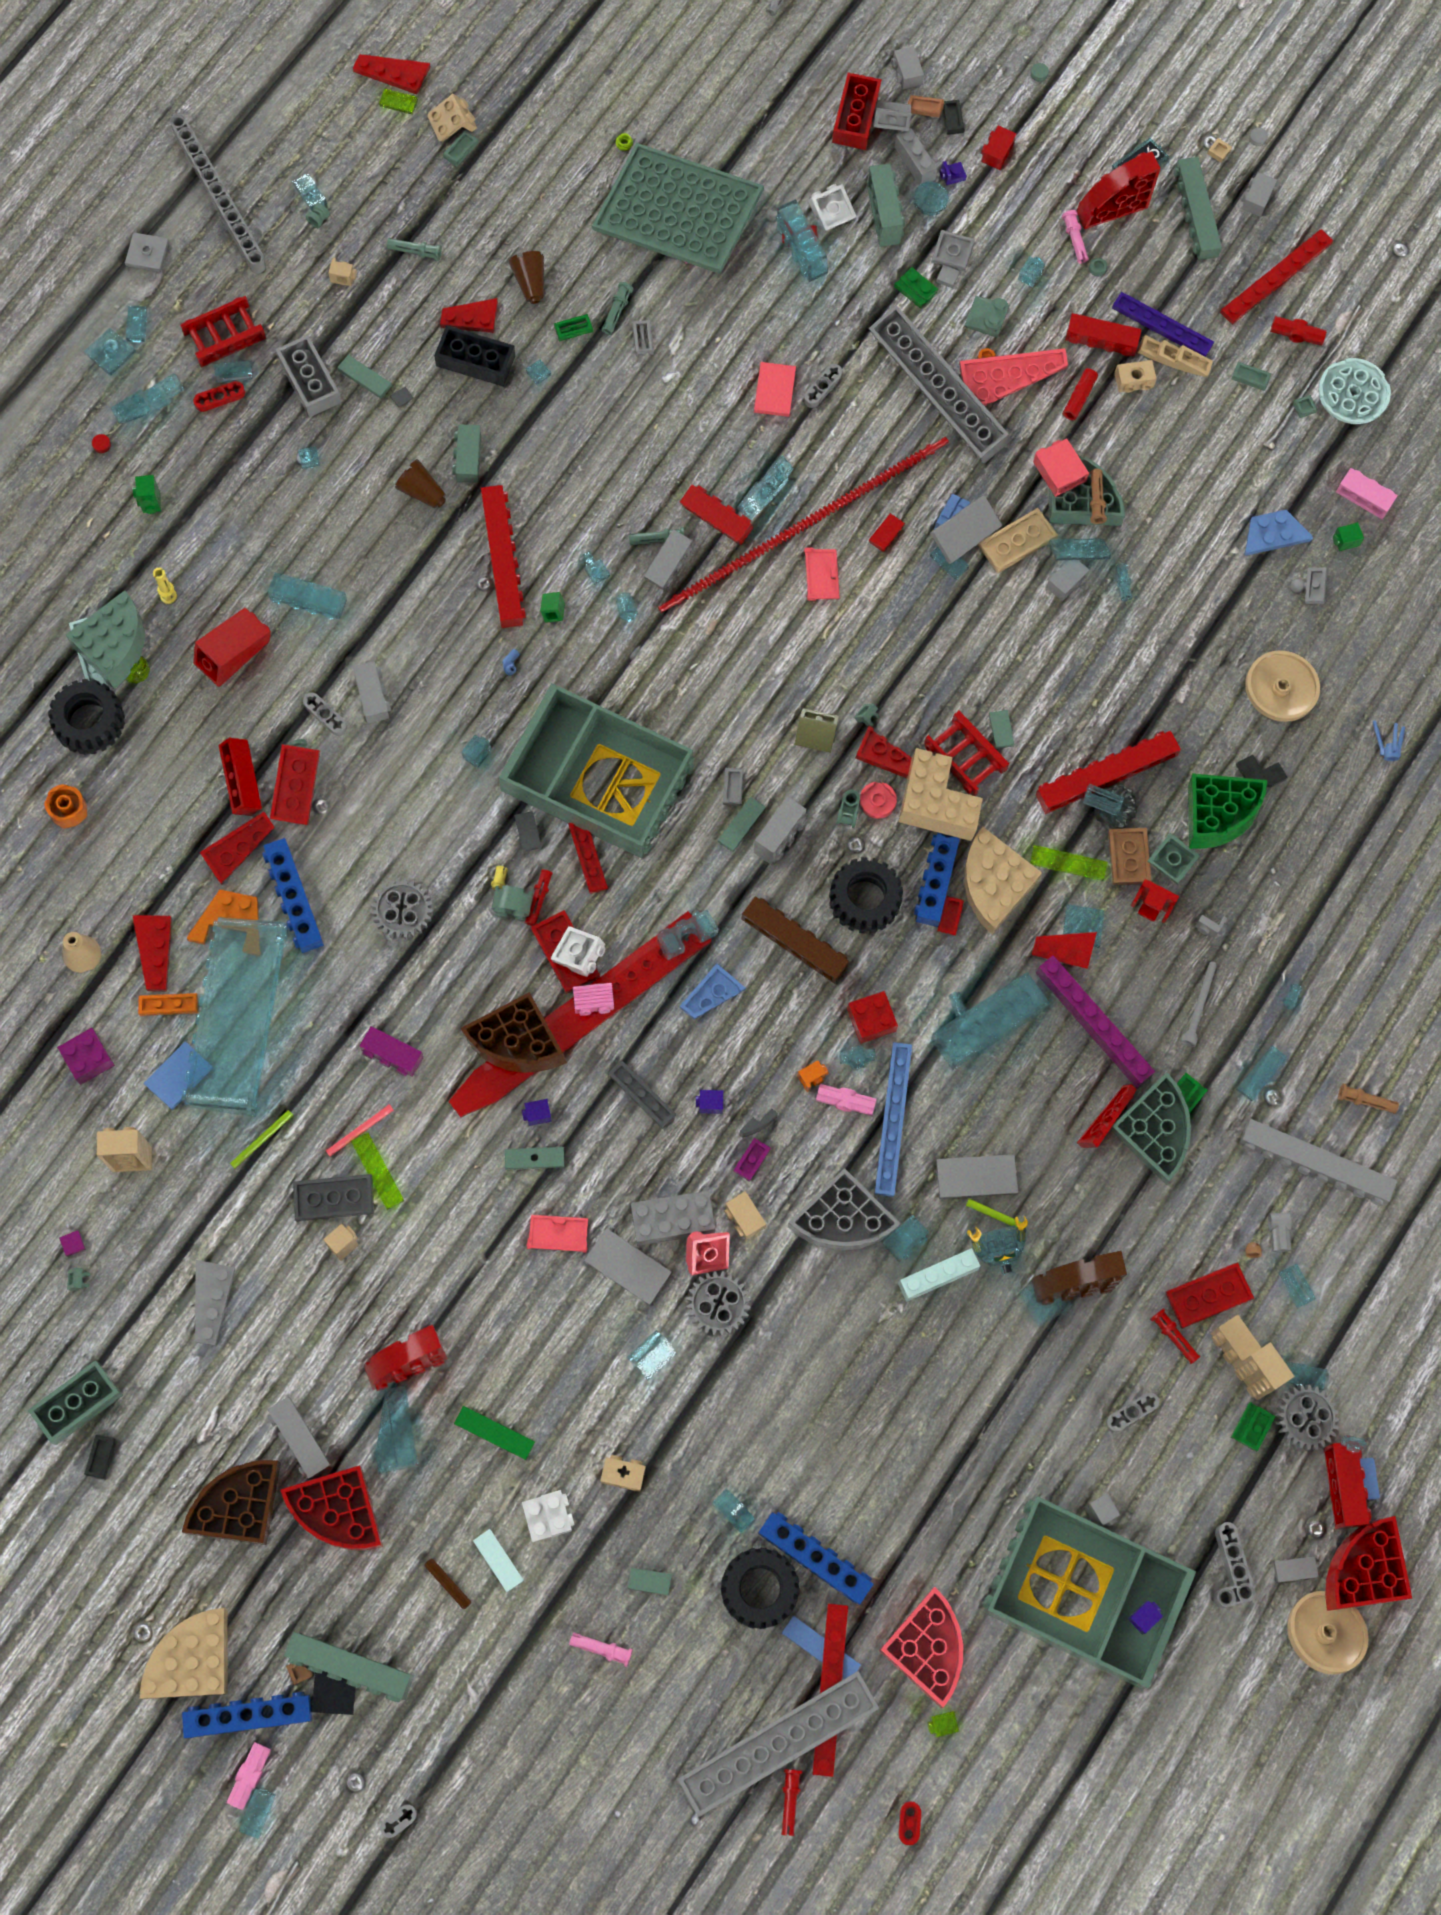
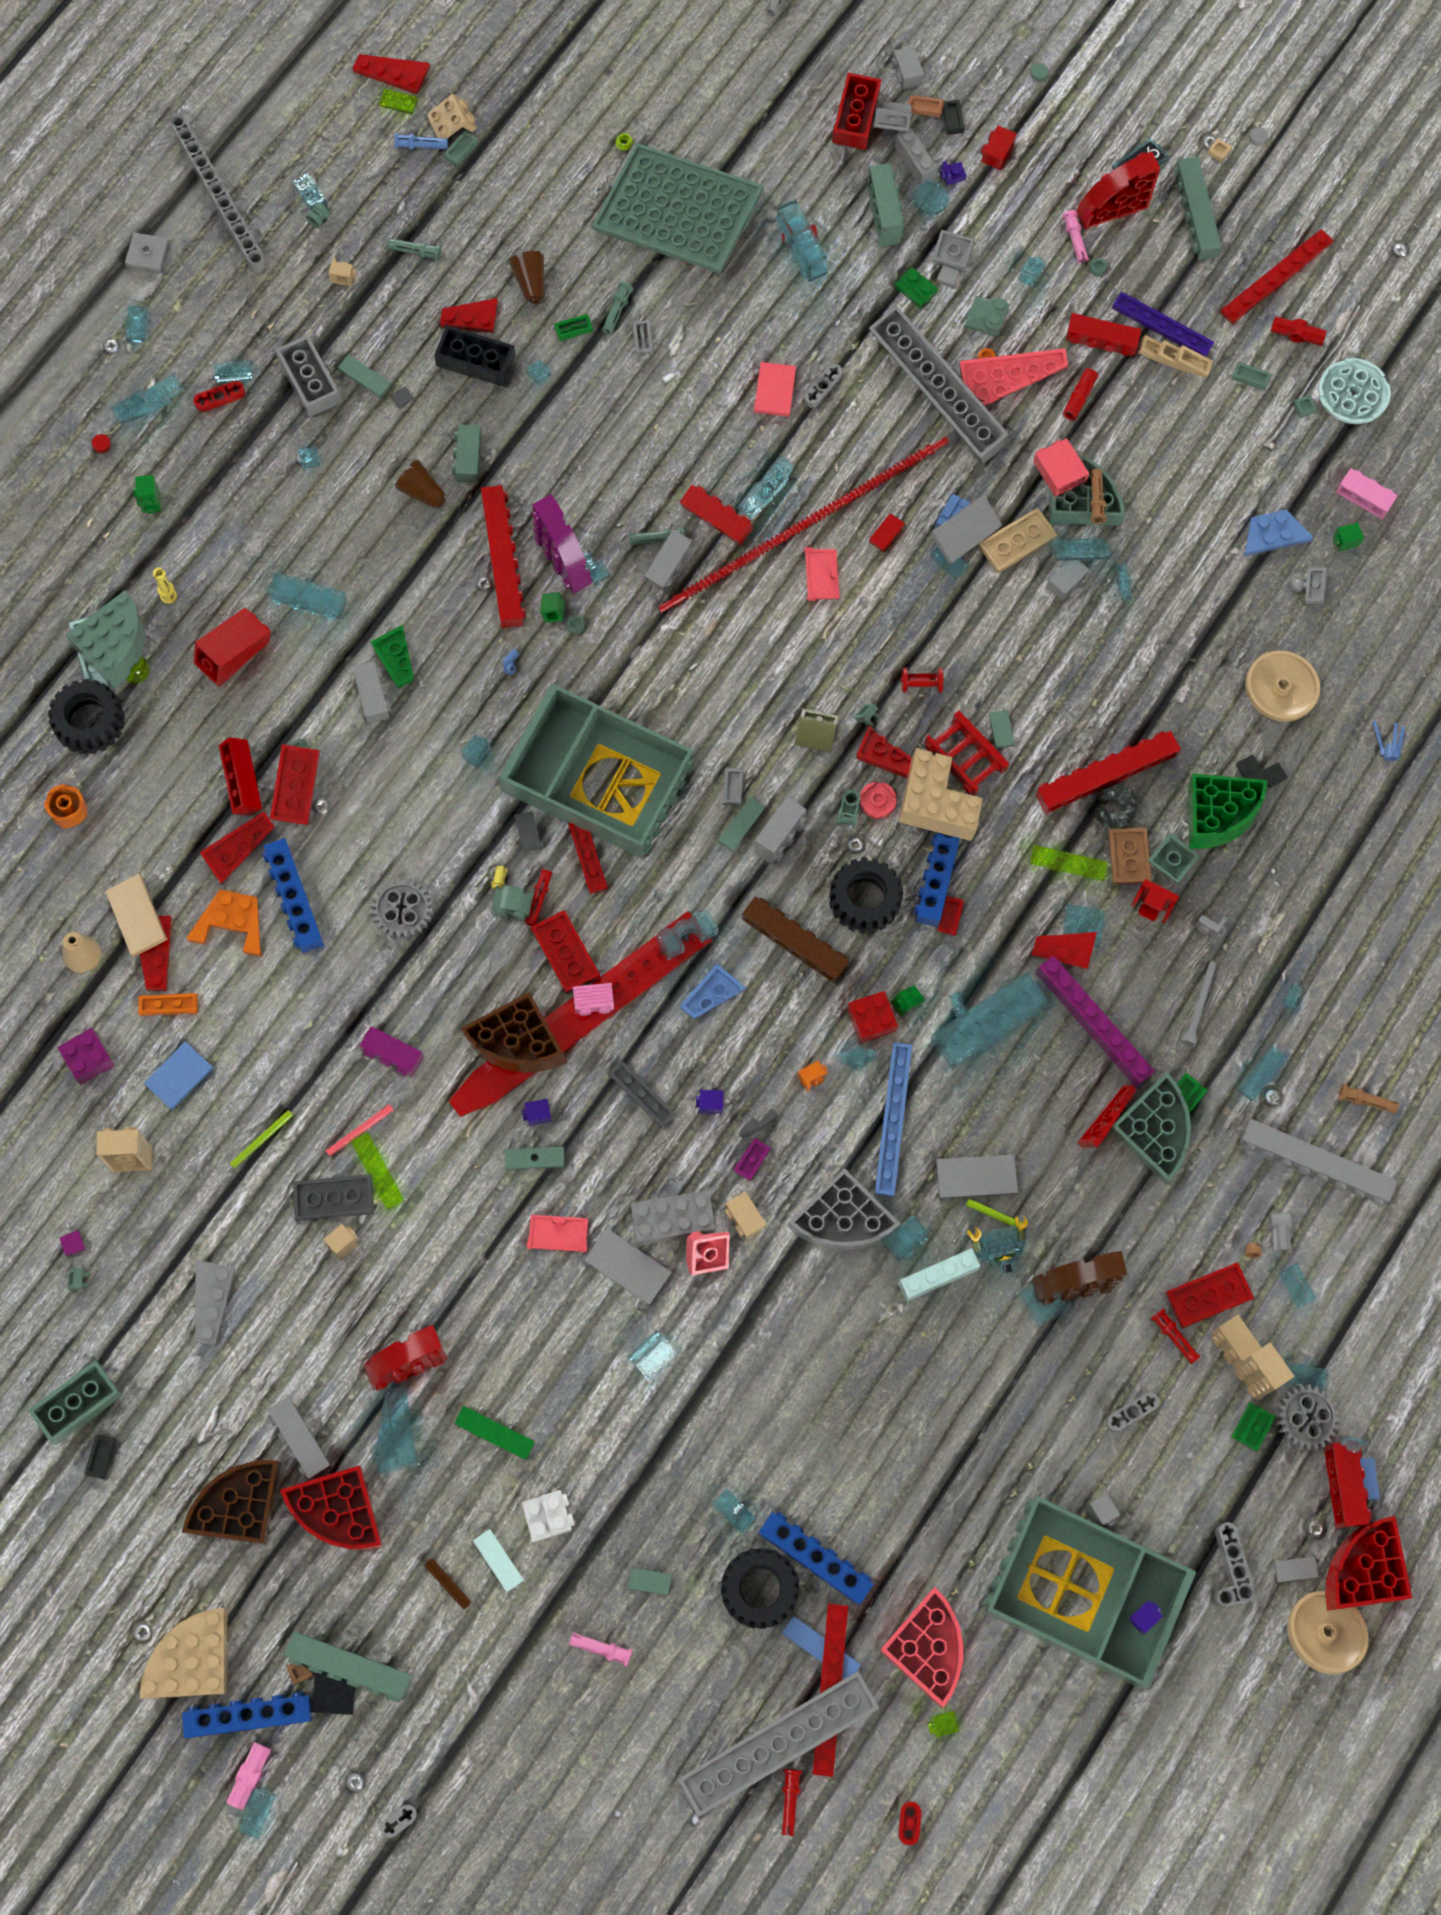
clear light blue plate [84,328,136,376] -> none
red fence [180,295,266,368] -> none
clear light blue windscreen [181,917,289,1117] -> none
light grey beam [303,693,347,736] -> none
white plate [551,926,605,977] -> none
tan brick [600,1455,646,1492] -> none
clear light blue brick [616,592,638,622] -> none
light grey gear [686,1271,751,1336] -> none
white plate [808,184,857,232] -> none
bright pink piece [816,1084,876,1116] -> none
tan brick [964,826,1042,935] -> none
clear light blue tile [1082,784,1124,816] -> none
tan brick [1114,360,1157,393] -> none
light grey brick [1241,172,1277,217] -> none
none -> tan tile [106,874,167,957]
none -> green wing [370,625,414,689]
none -> medium blue pin [394,132,448,150]
none -> magenta brick [531,494,592,594]
none -> sand green tile [566,615,585,634]
none -> green bracket [891,985,925,1017]
none -> red hose [901,668,944,693]

